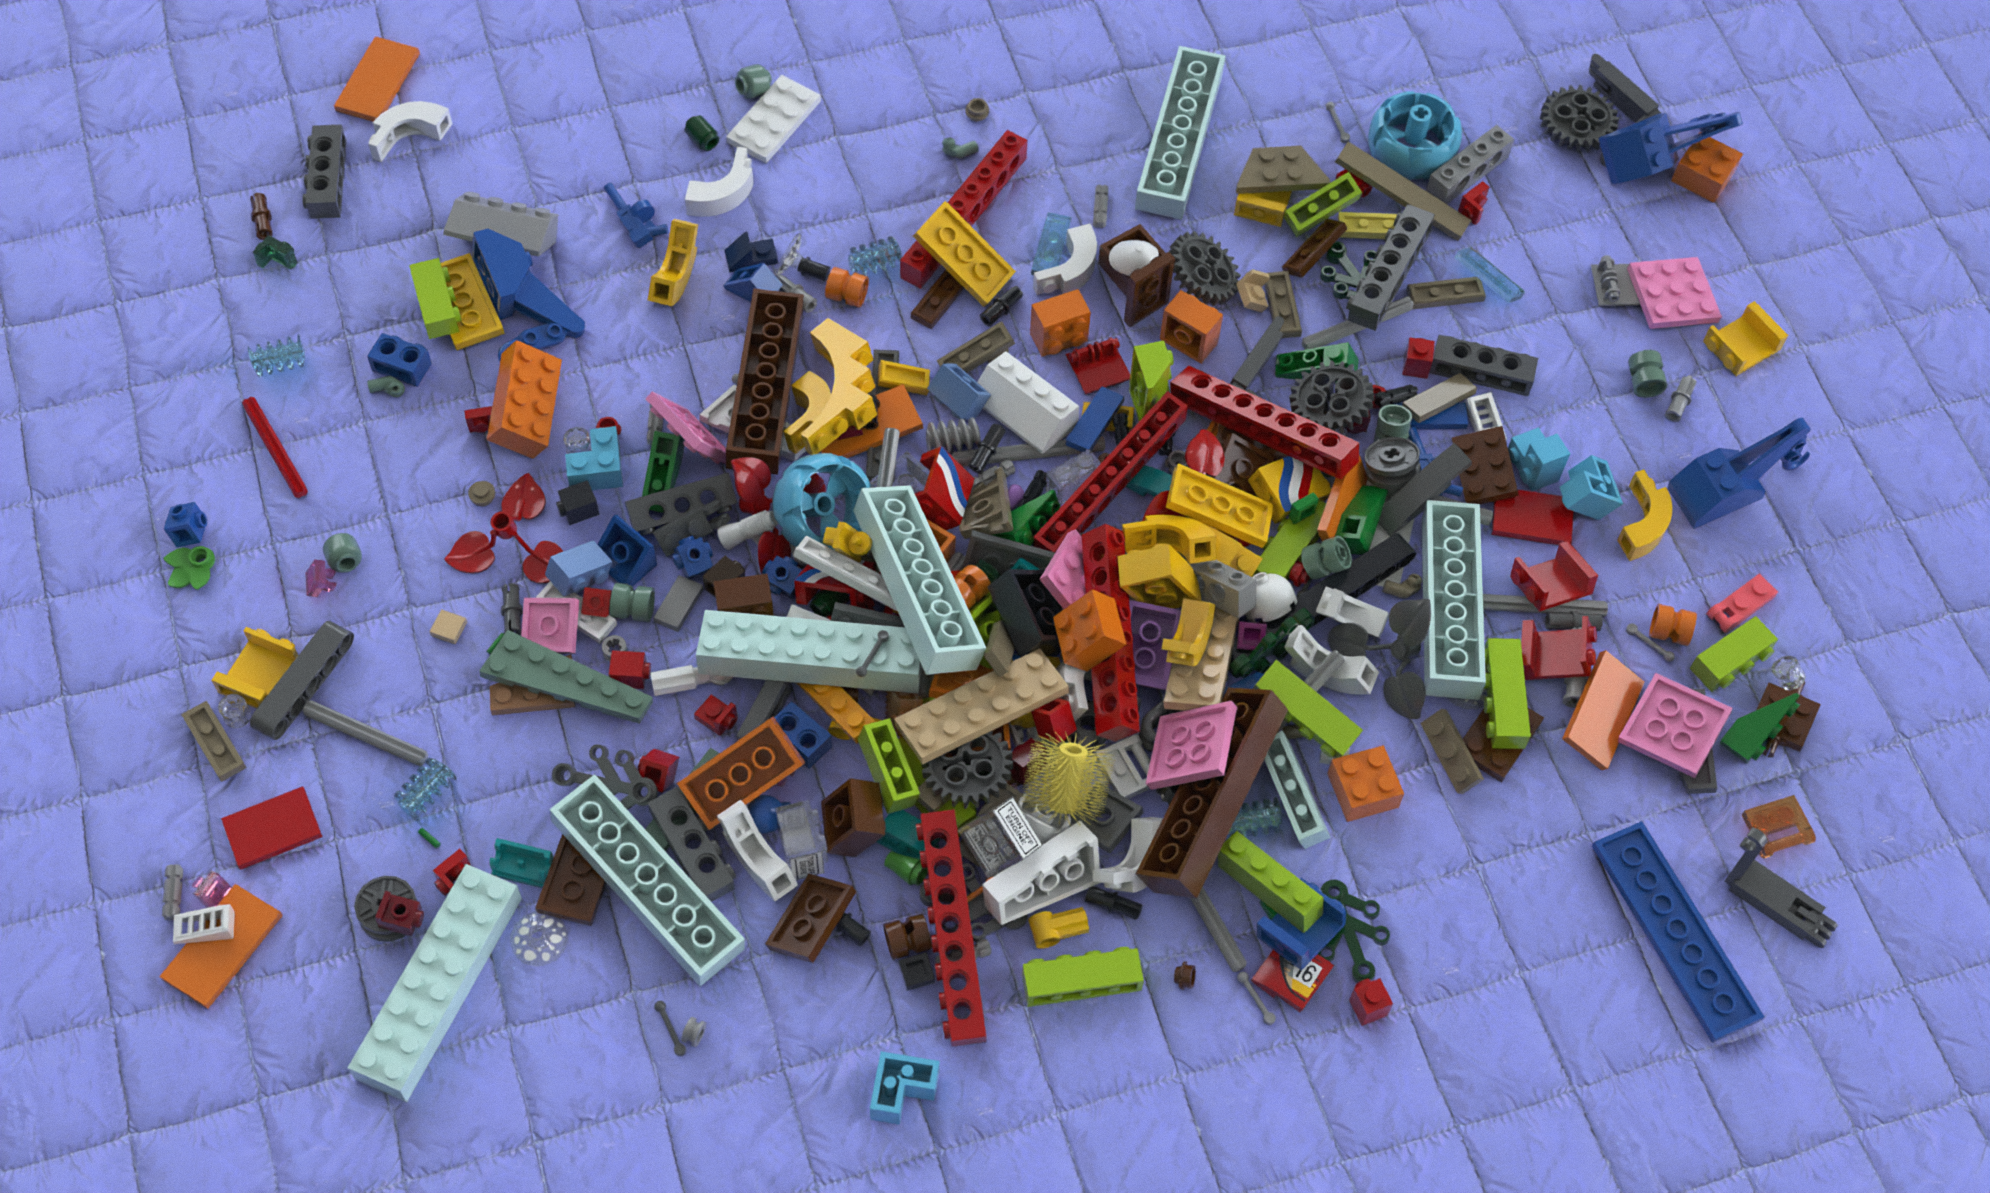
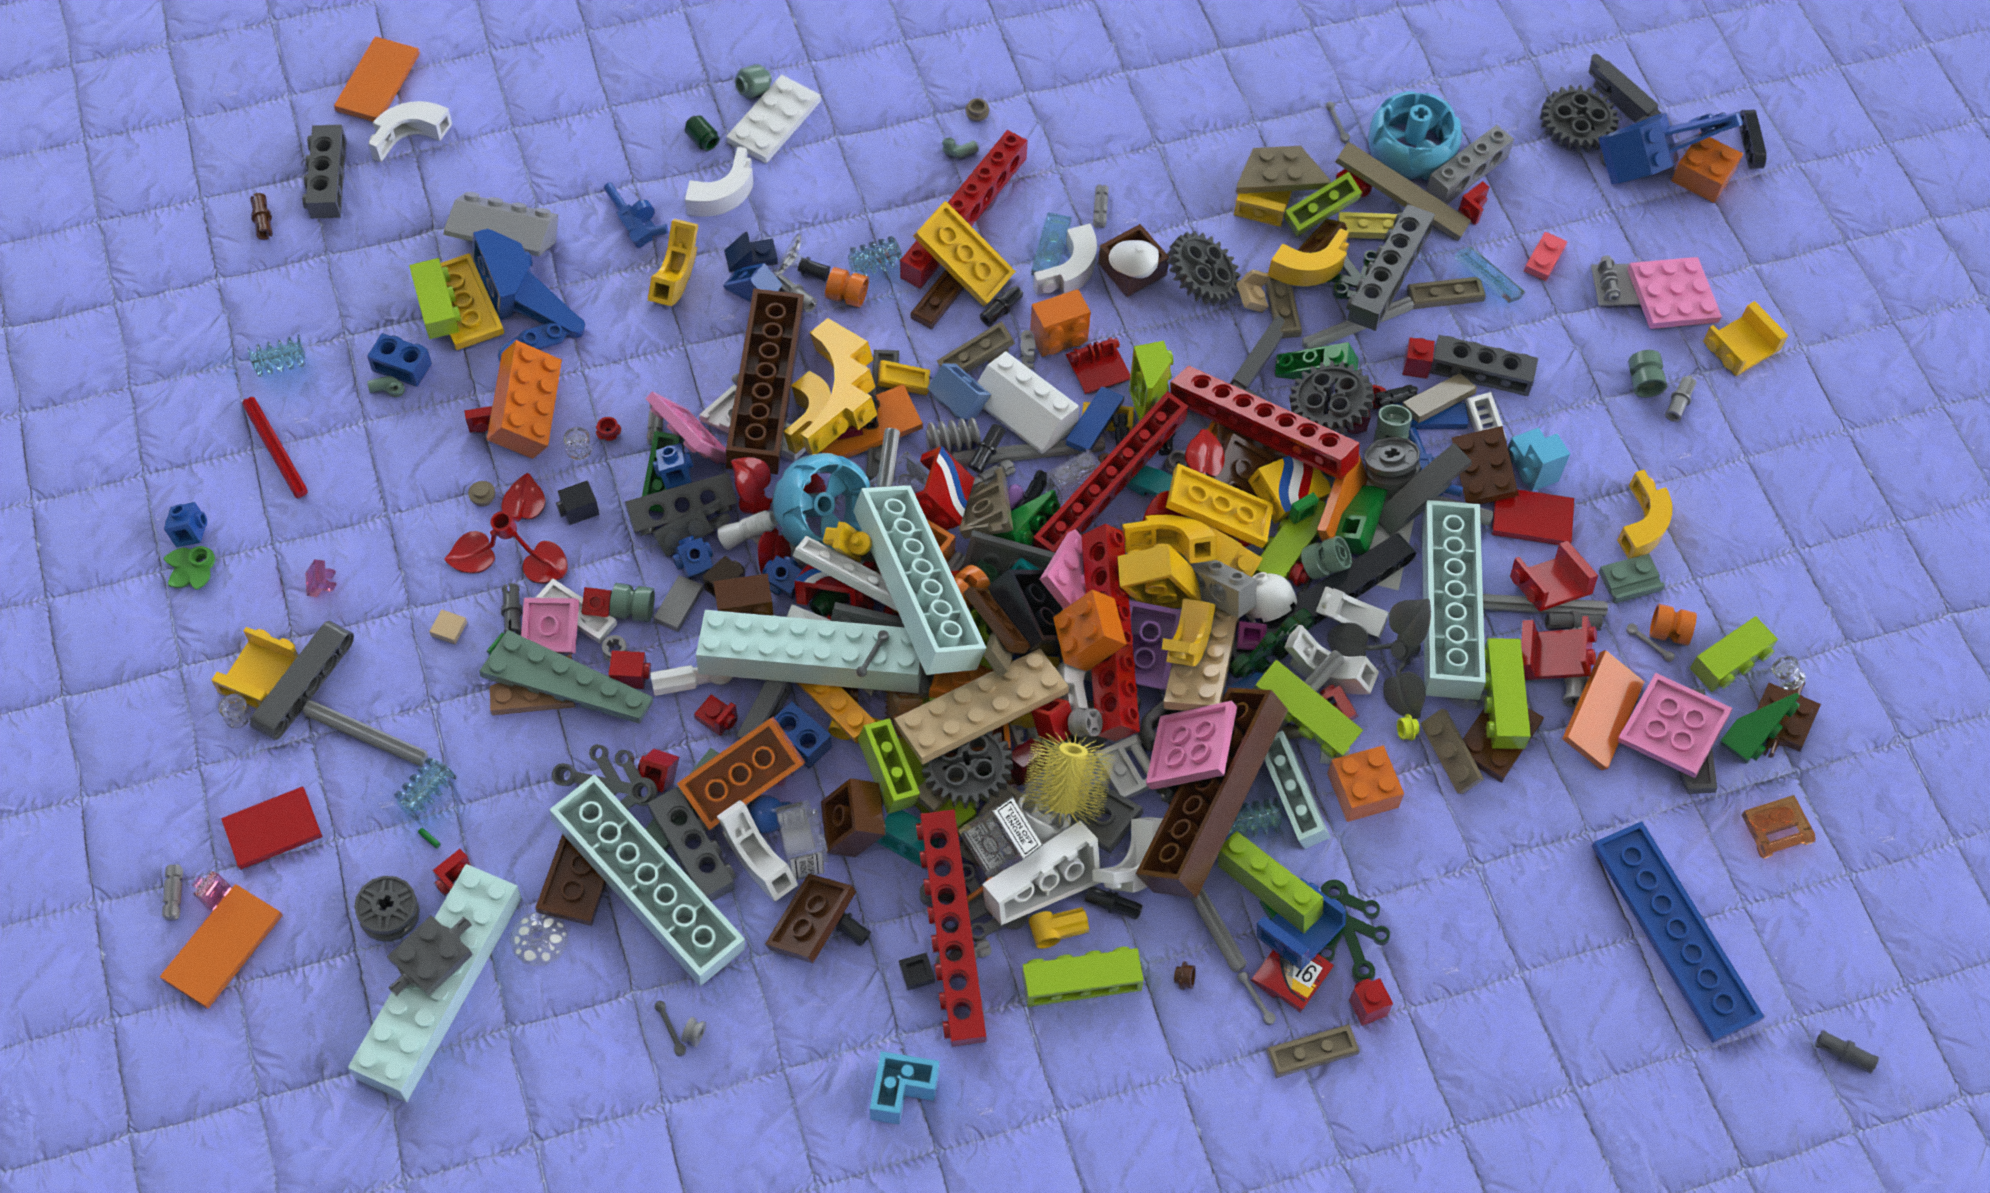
white slope [173,905,235,944] -> none
dark tan plate [181,701,247,782] -> none
bracket [253,235,298,270] -> none
sand green head [323,533,362,573] -> none
dark red brick [375,891,424,936] -> none
teal hinge [490,838,554,888] -> none
medium blue brick [545,540,612,596] -> none
medium azure brick [565,426,623,490] -> none
blue slope [597,515,657,587] -> none
reddish brown wheel [883,913,932,960] -> none
bright green cone [884,851,928,886] -> none
reddish brown plate [1124,251,1175,327] -> none
light aqua brick [1135,46,1226,220] -> none
orange brick [1160,290,1223,364] -> none
dark tan arm [1382,574,1422,599] -> none
medium azure brick [1559,455,1623,520] -> none
blue slope [1667,418,1811,529] -> none
coral plate [1706,573,1778,633] -> none
dark grey hinge [1724,827,1838,948] -> none
none -> dark grey plate [387,916,473,996]
none -> blue brick [653,443,694,490]
none -> reddish brown tile [964,586,1031,654]
none -> light grey piece [1020,330,1036,369]
none -> light grey wheel [1068,708,1103,737]
none -> dark tan tile [1266,1024,1360,1078]
none -> yellow arch [1267,228,1349,286]
none -> red bracket [1319,685,1359,720]
none -> neon yellow plate [1396,714,1420,741]
none -> coral plate [1524,232,1568,281]
none -> sand green plate [1598,554,1665,604]
none -> black beam [1739,110,1767,169]
none -> dark grey pin [1815,1030,1879,1074]

